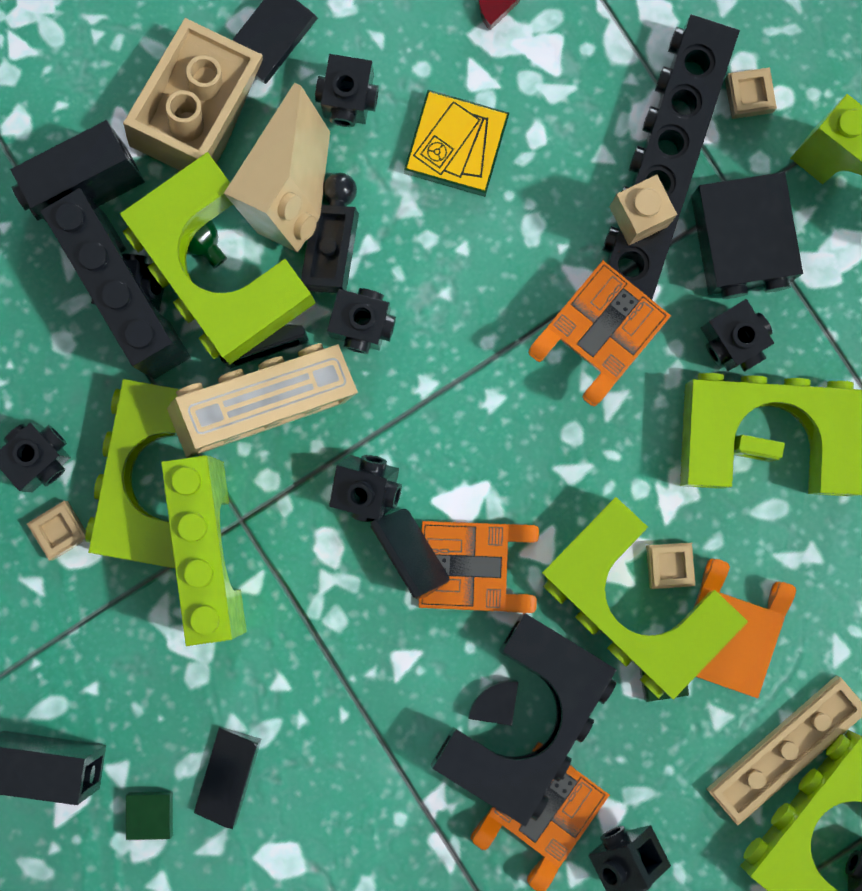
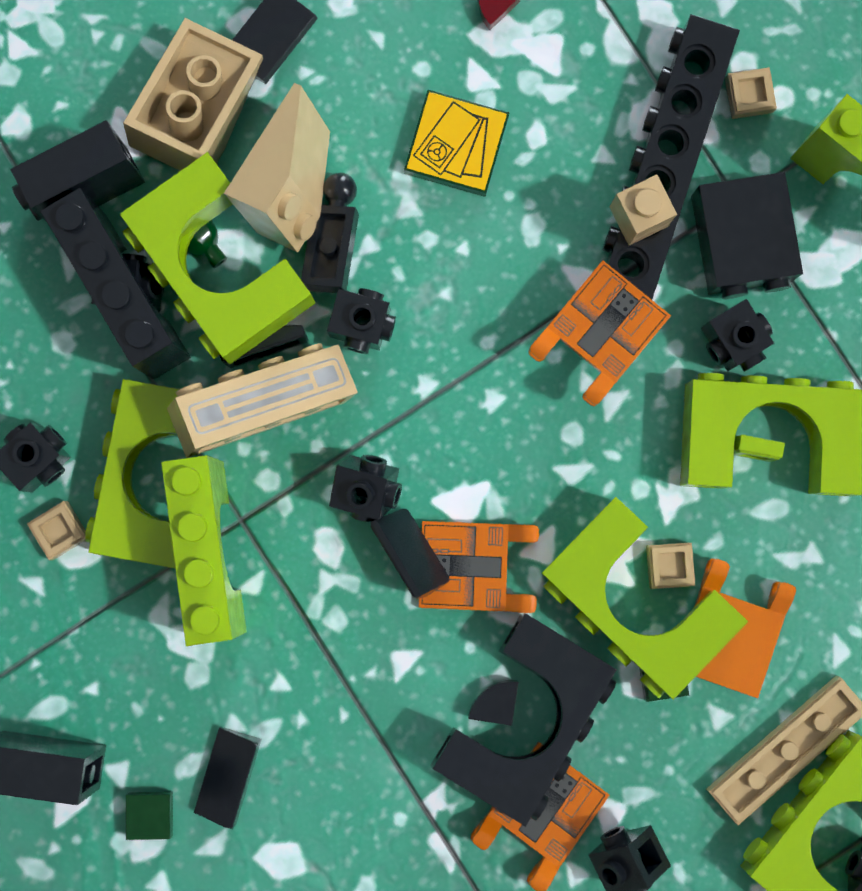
black brick [315,54,379,127] -> none

